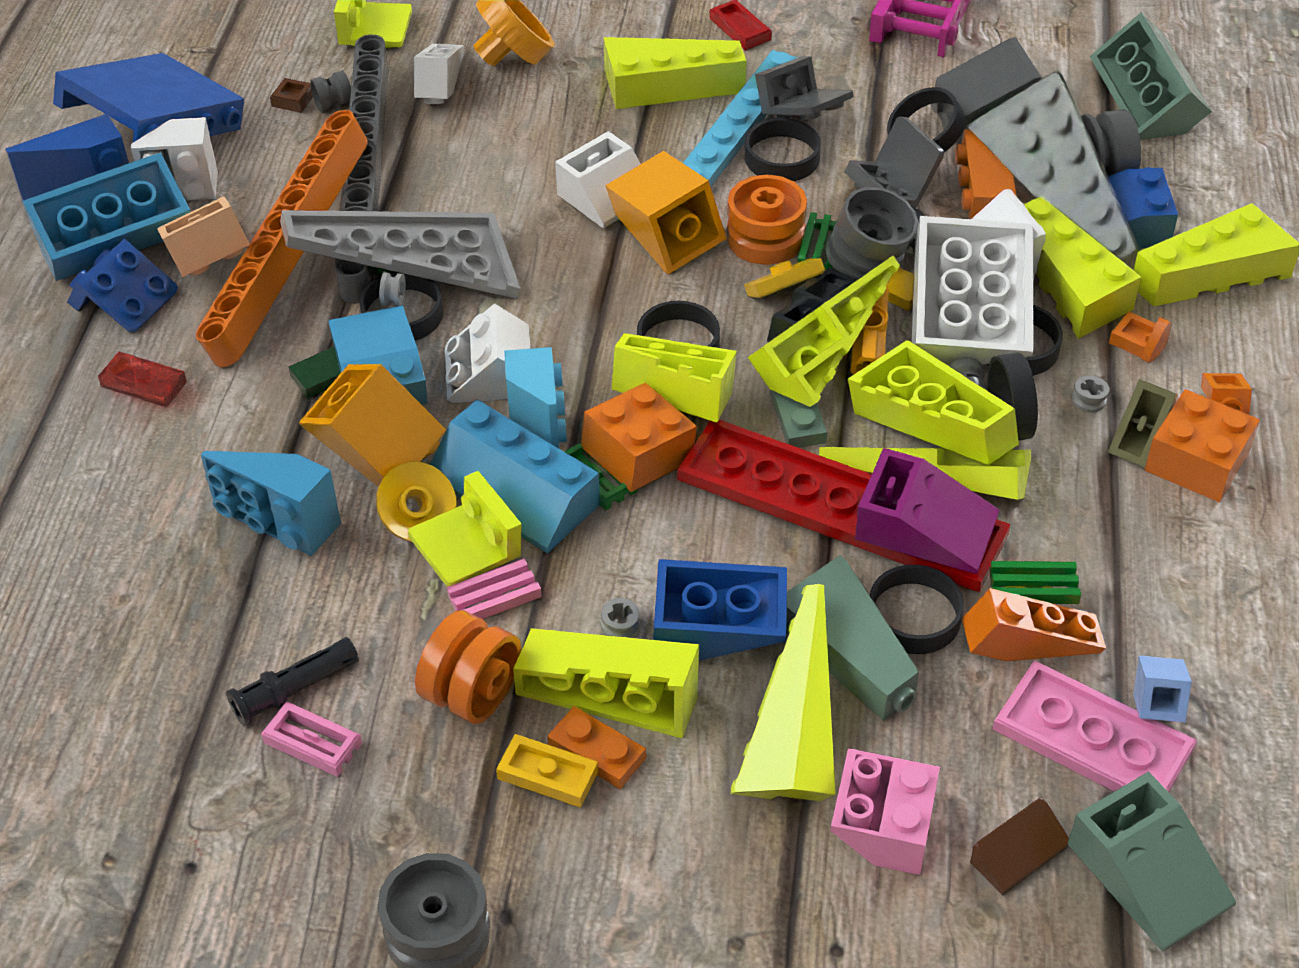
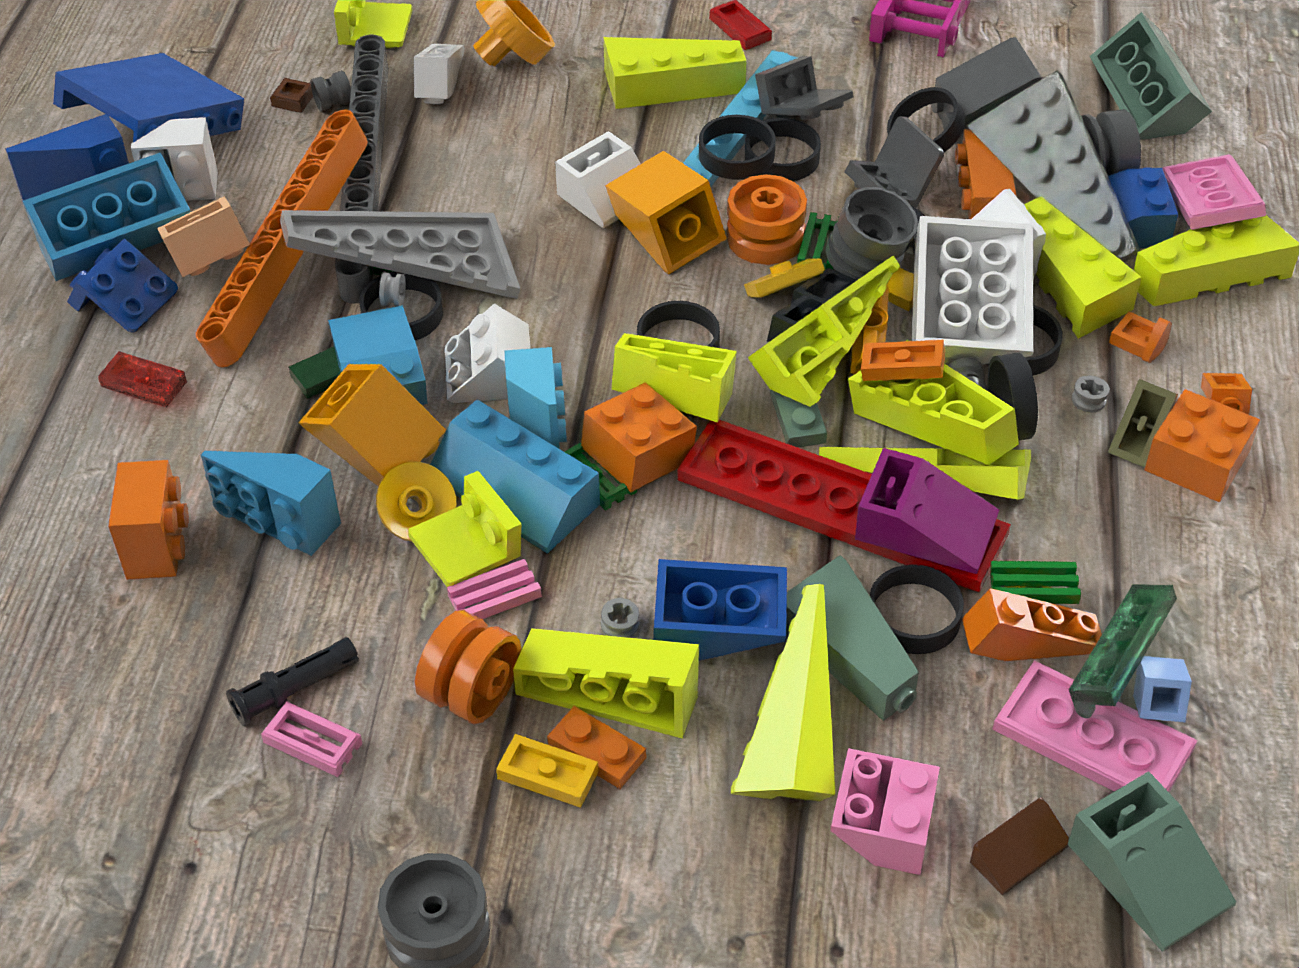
none -> orange brick [108,460,189,580]
none -> black tyre [699,115,776,180]
none -> orange plate [861,340,946,381]
none -> clear green hinge [1069,584,1177,718]
none -> bright pink tile [1163,154,1266,230]

